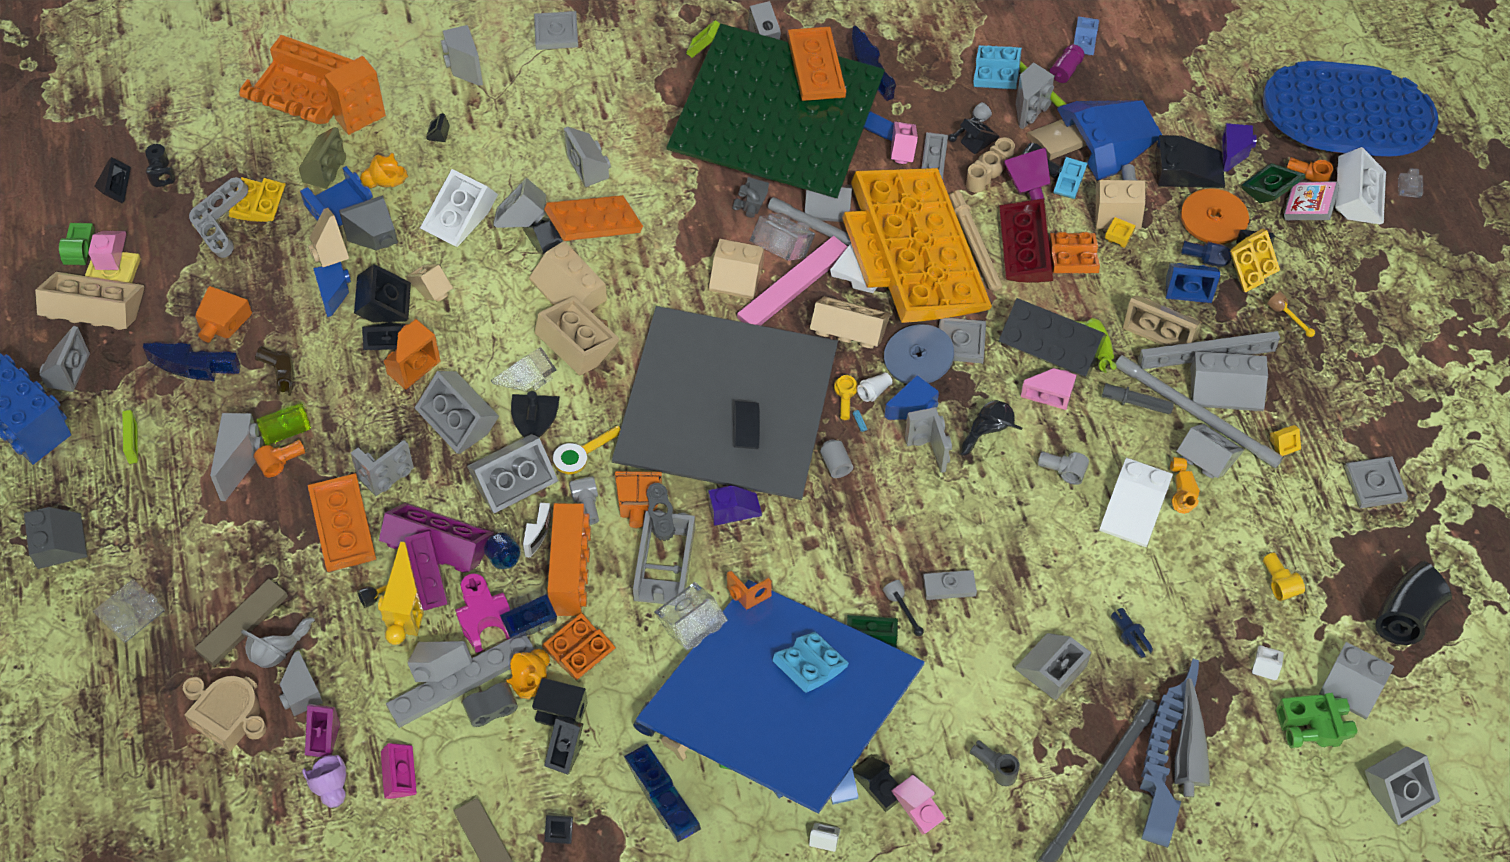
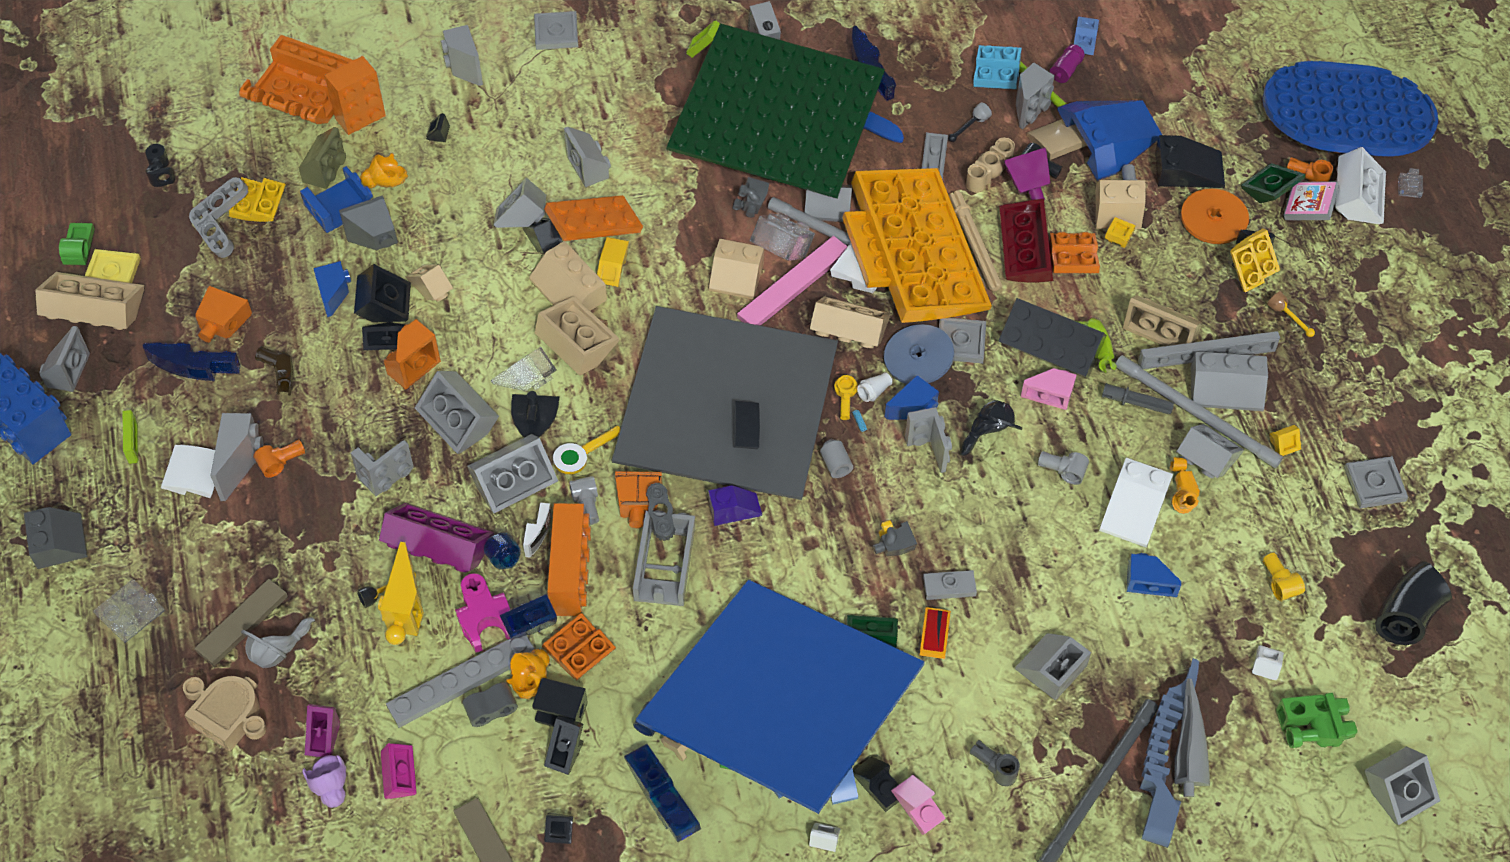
bright pink slope [89,231,126,270] -> none
black slope [94,157,131,203] -> none
clear neon green slope [256,403,311,445] -> none
light grey slope [279,651,323,716] -> none
tan slope [308,208,349,267] -> none
orange plate [308,473,377,572] -> none
magenta plate [405,531,449,611] -> none
light grey slope [407,641,473,682] -> none
white slope [420,169,498,247] -> none
clear brick [654,582,728,651] -> none
orange bracket [727,571,772,610] -> none
medium azure slope [772,632,849,693] -> none
orange plate [787,27,846,101] -> none
hinge [883,580,924,637] -> none
bright pink slope [890,122,918,164] -> none
black slope [960,118,999,154] -> none
medium azure slope [1054,157,1087,199] -> none
dark blue arm [1111,608,1153,658] -> none
blue slope [1166,263,1220,303] -> none
dark blue arm [1181,240,1232,267] -> none
dark purple slope [1222,123,1257,172] -> none
light grey slope [1319,642,1394,719] -> none
none -> white slope [161,445,215,498]
none -> yellow slope [597,237,629,287]
none -> dark grey piece [873,520,917,556]
none -> slope [920,607,951,659]
none -> blue slope [1127,553,1181,597]

